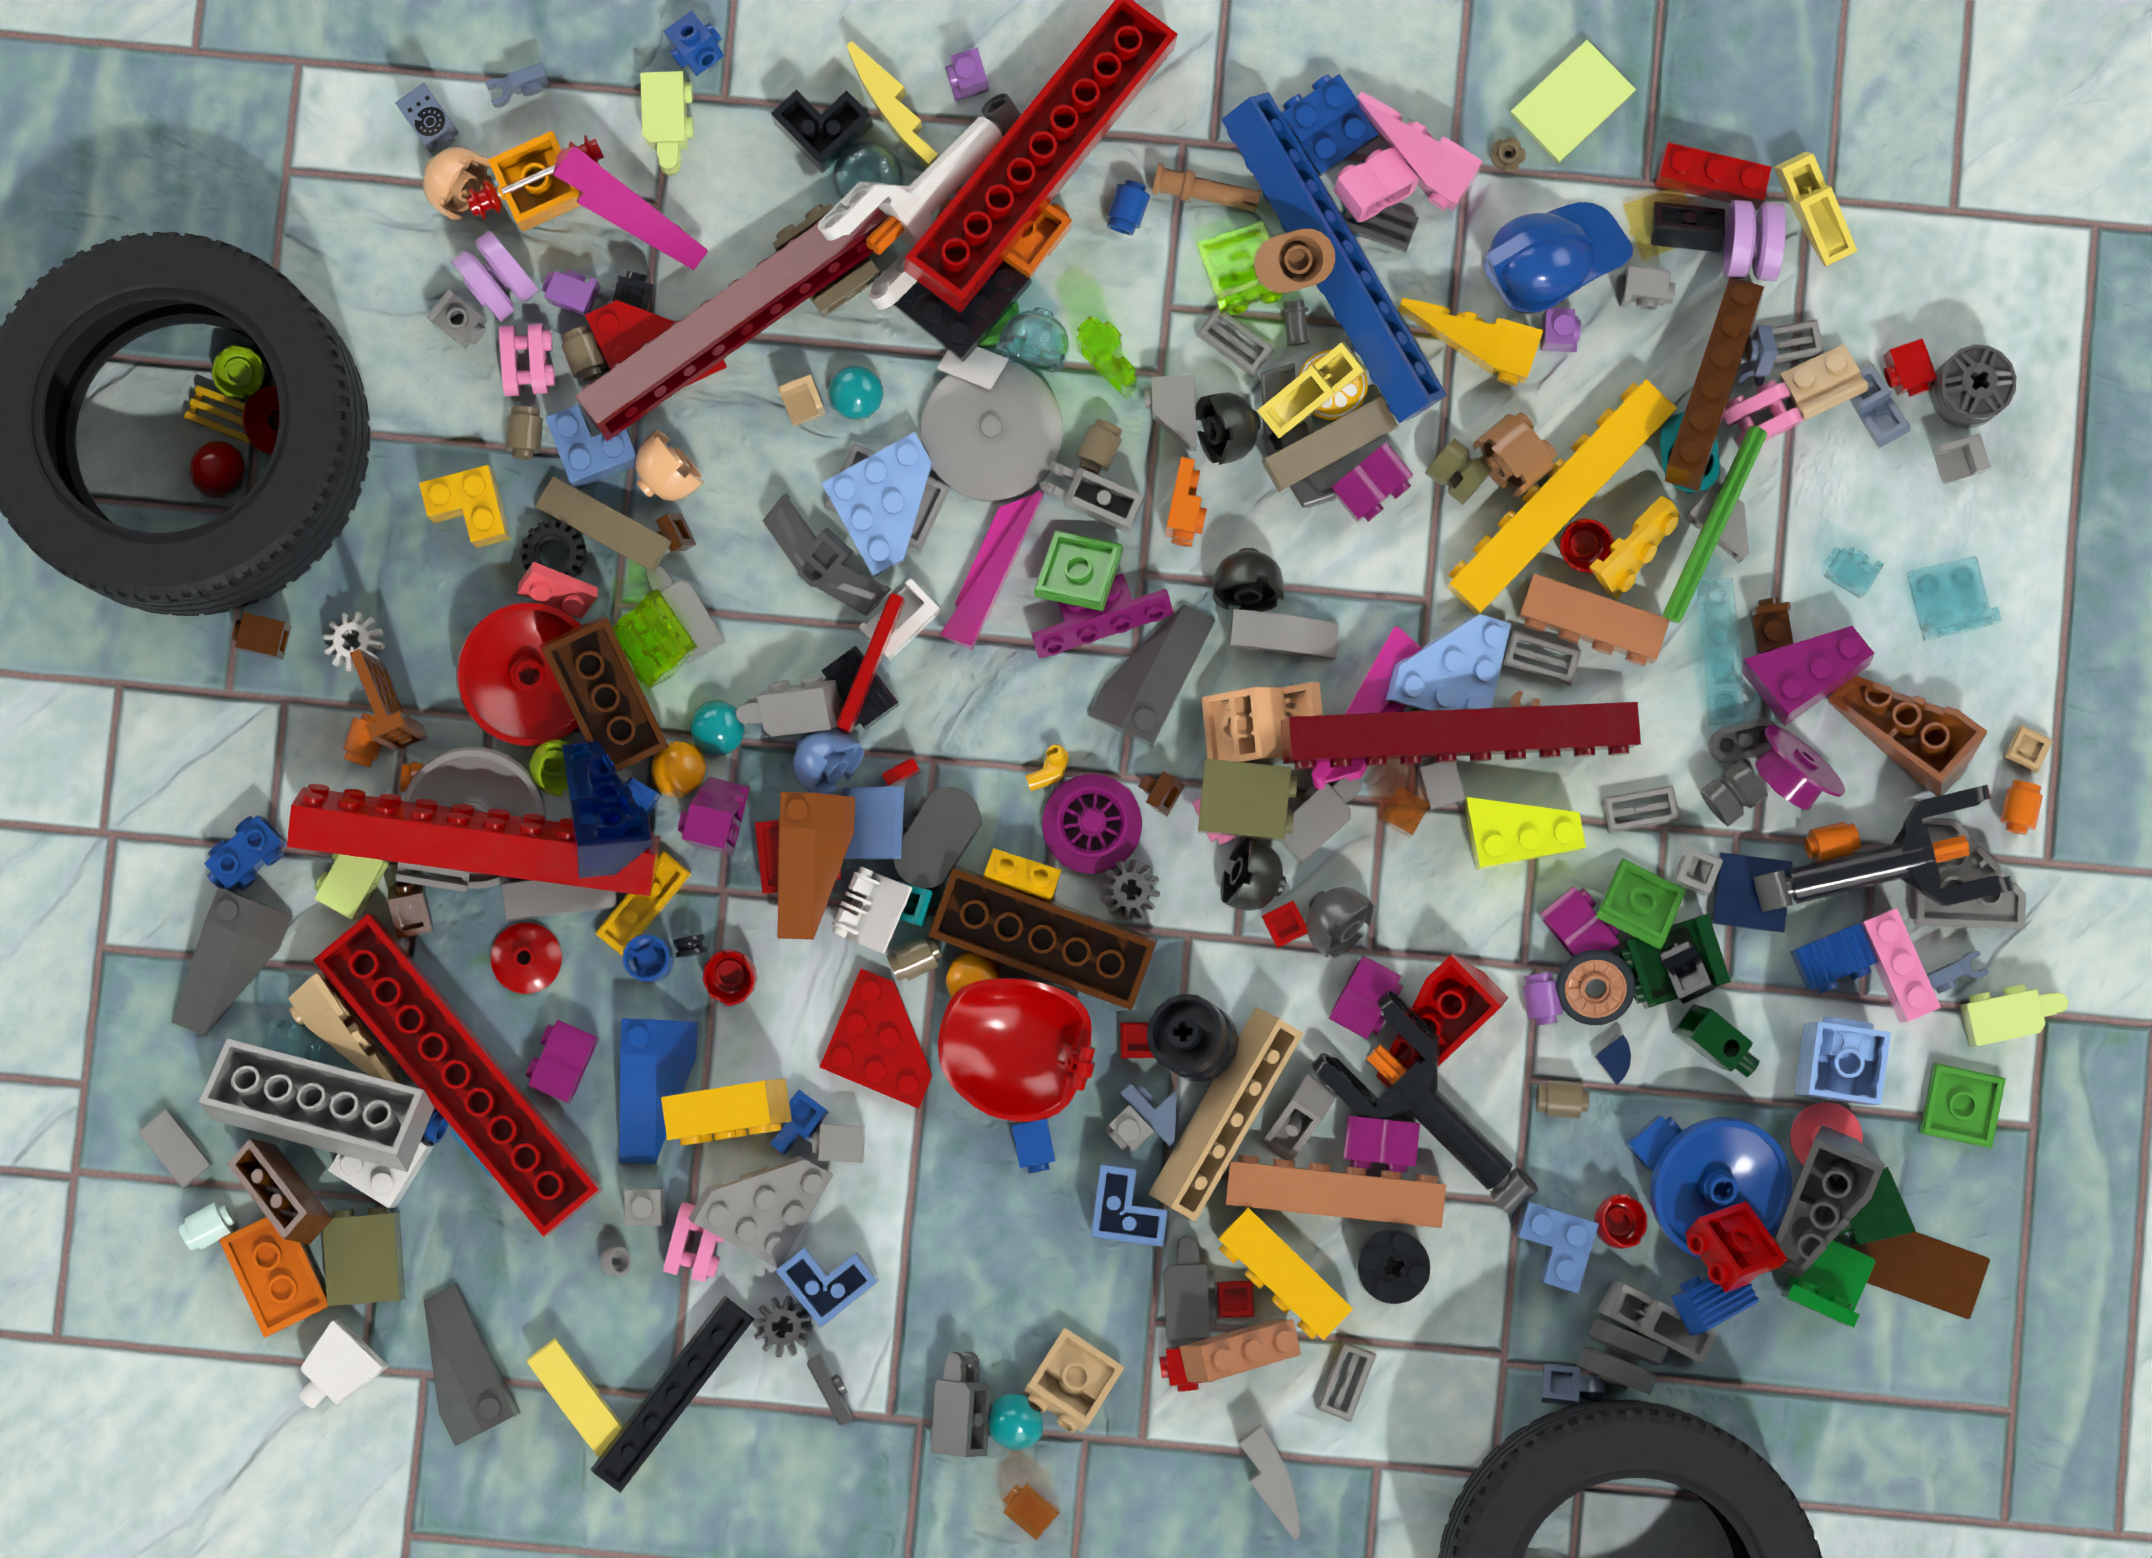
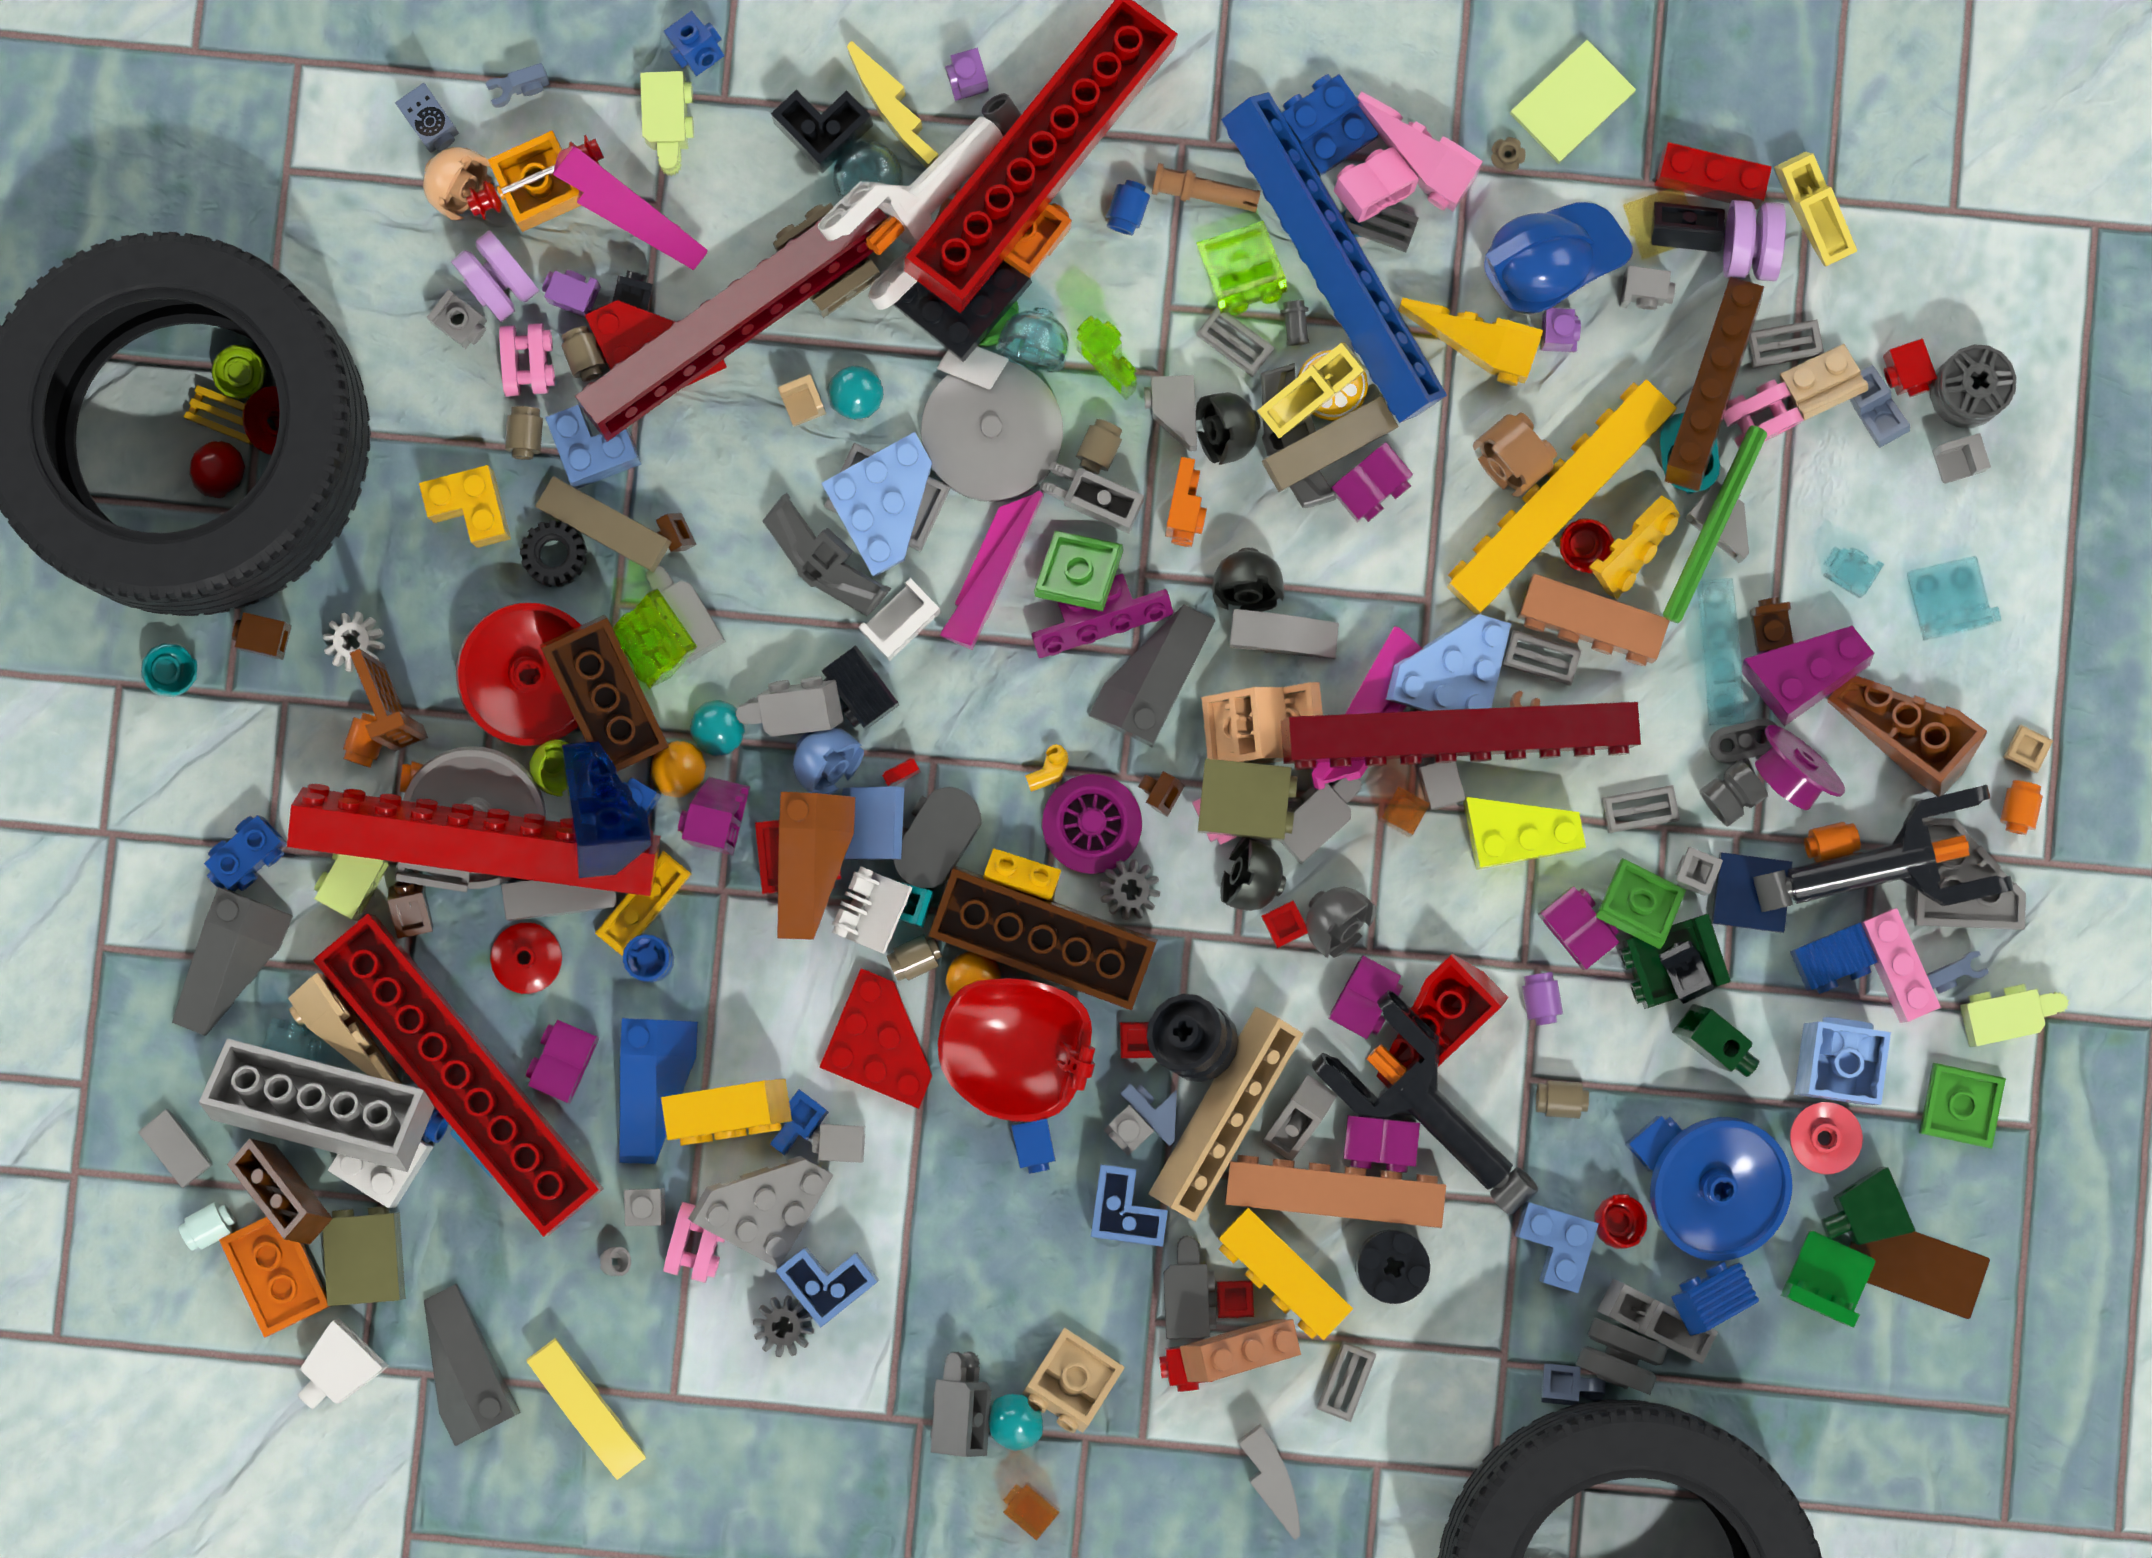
coral plate [517,562,598,619] -> none
black tile [590,1295,755,1493] -> none
light nougat cylinder [635,430,704,501] -> none
black bush [673,934,708,958] -> none
red hair [702,949,757,1006] -> none
dark grey plate [807,1353,854,1426] -> none
red tile [837,593,905,734] -> none
medium nougat piece [1254,229,1335,293] -> none
olive wheel [1425,438,1492,505] -> none
wheel [1556,950,1635,1025] -> none
dark blue tile [1594,1035,1631,1085] -> none
red plate [1684,1201,1788,1293] -> none
sand blue plate [1737,325,1778,387] -> none
dark grey wedge [1775,1125,1885,1278] -> none
none -> teal hair [141,643,198,697]

